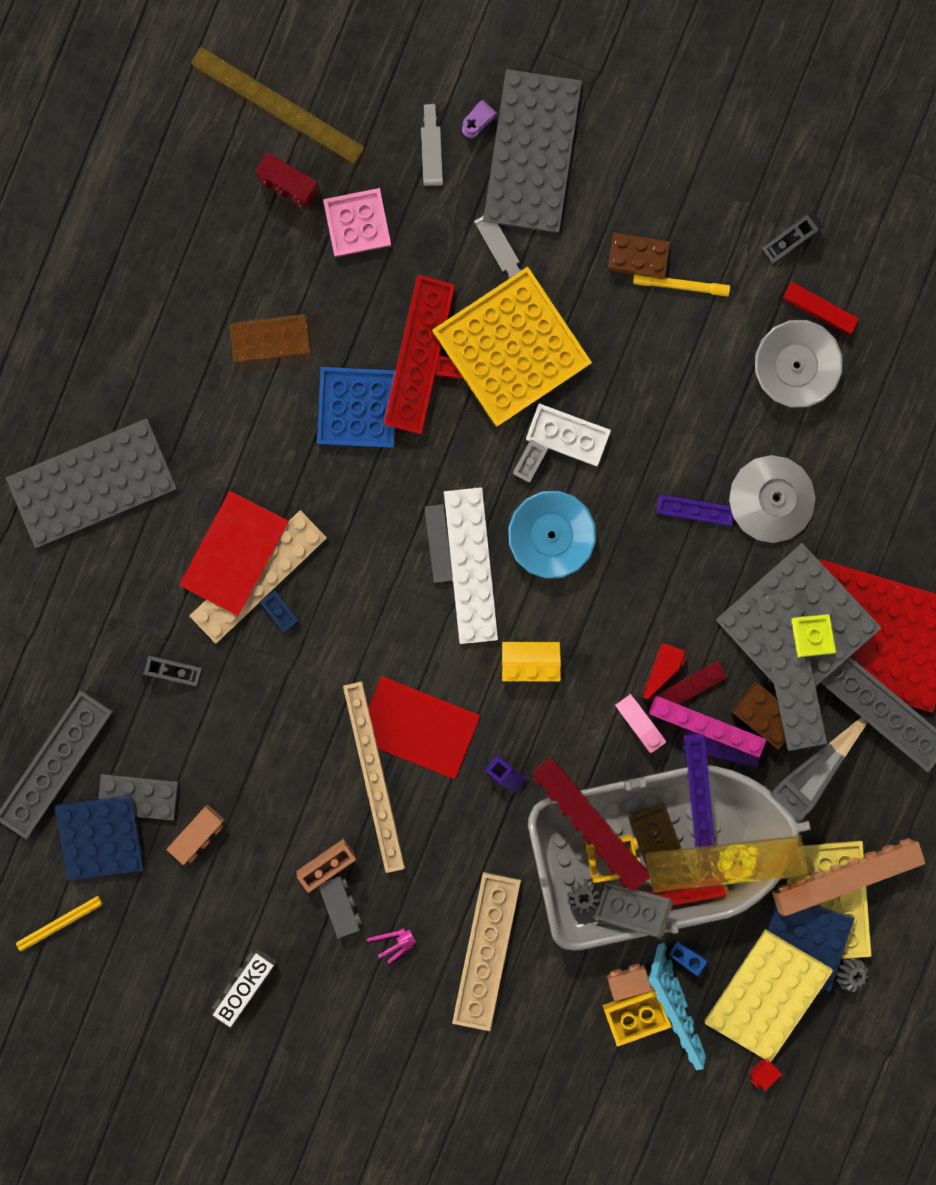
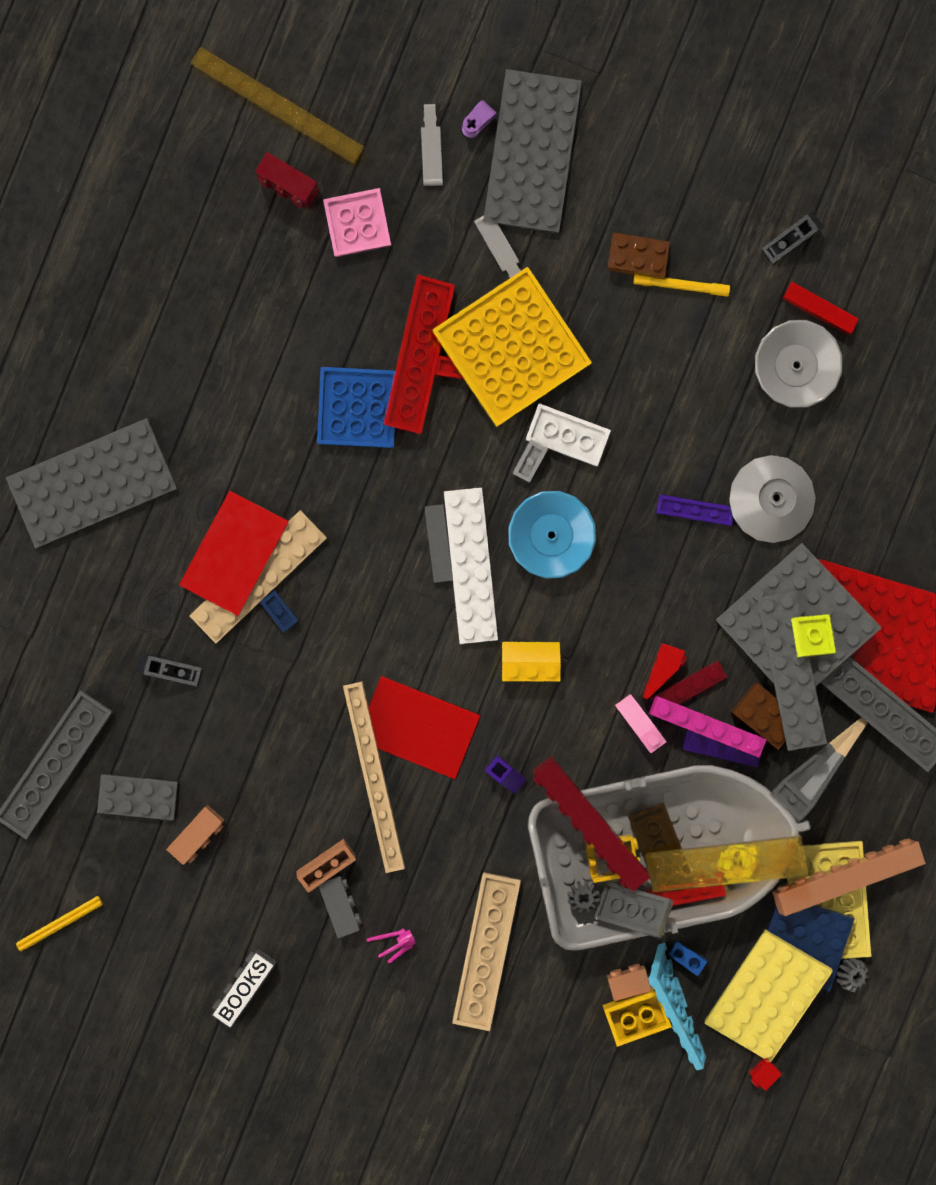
dark blue plate [55,795,145,880] -> none
clear orange plate [229,314,310,363] -> none
dark purple plate [684,733,718,880] -> none

